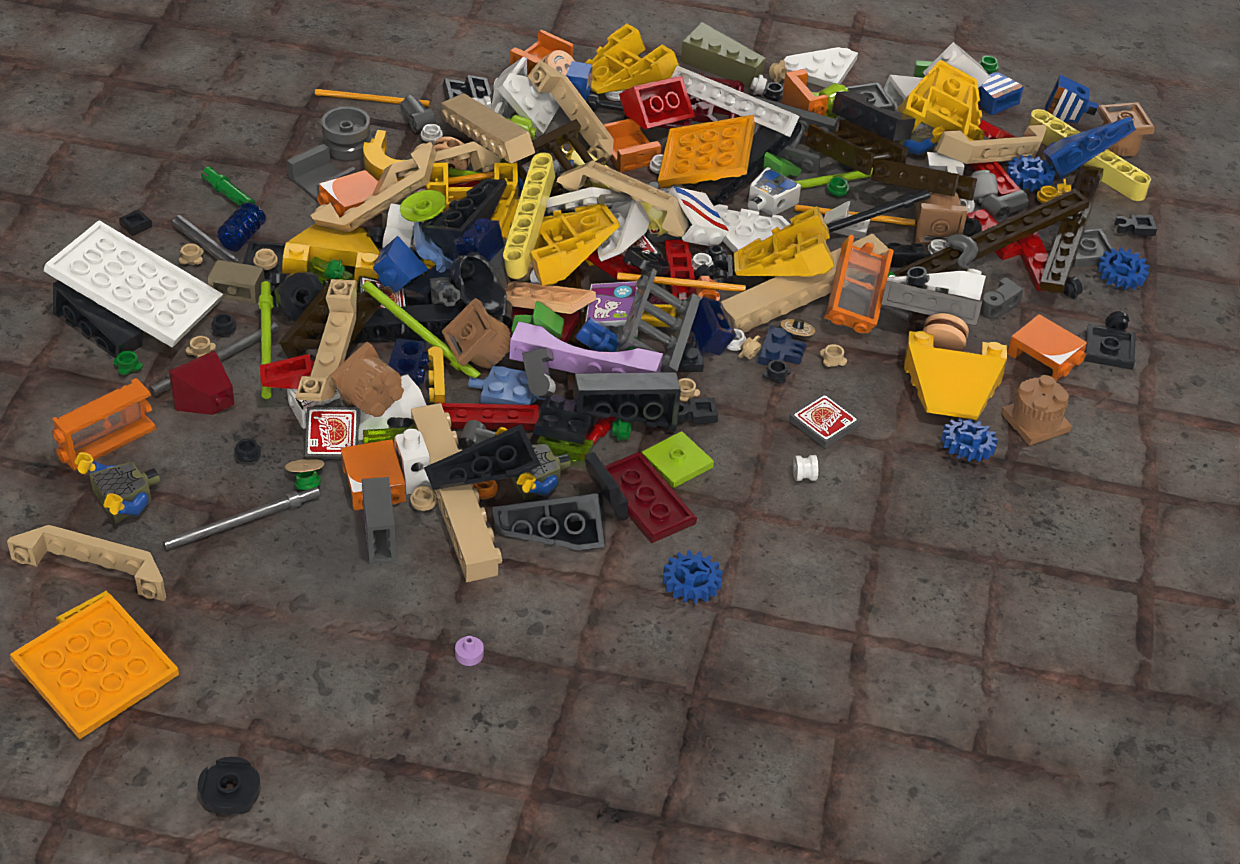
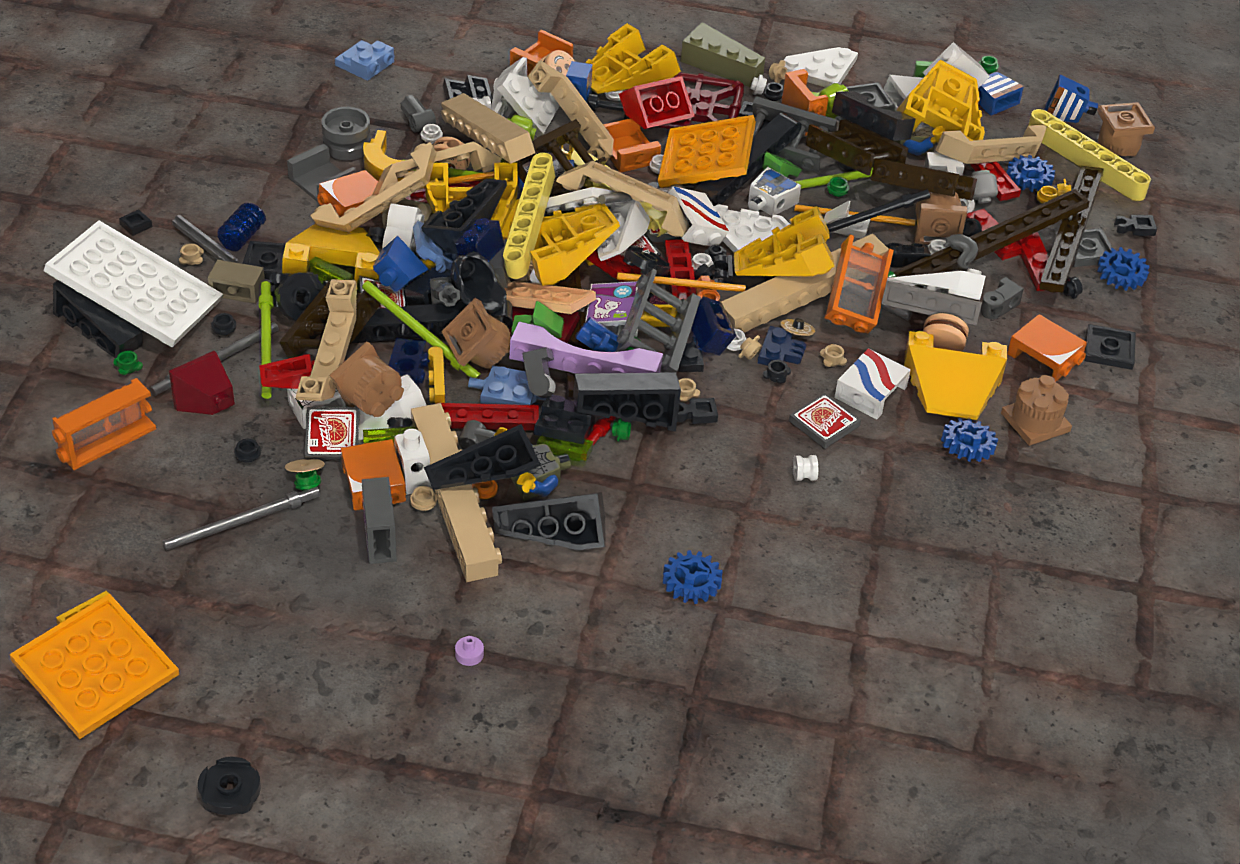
tan slope [7,525,166,601] -> none
torso [75,452,160,524] -> none
tan plate [186,336,216,358] -> none
green pin [201,166,256,212] -> none
tan plate [254,249,278,270] -> none
light orange axle [315,89,430,107] -> none
green plate [324,258,345,281] -> none
lime dish [400,190,446,222] -> none
black slope [585,452,628,520] -> none
dark red tile [605,452,697,543] -> none
lime plate [642,431,714,489] -> none
white plate [671,66,800,137] -> none
black plate [906,266,930,288] -> none
red plate [978,120,1017,139] -> none
dark grey piece [981,190,1029,222] -> none
blue wedge [1043,117,1136,179] -> none
black plate [1105,311,1130,330] -> none
none -> medium blue plate [335,40,394,81]
none -> white panel [834,348,911,419]

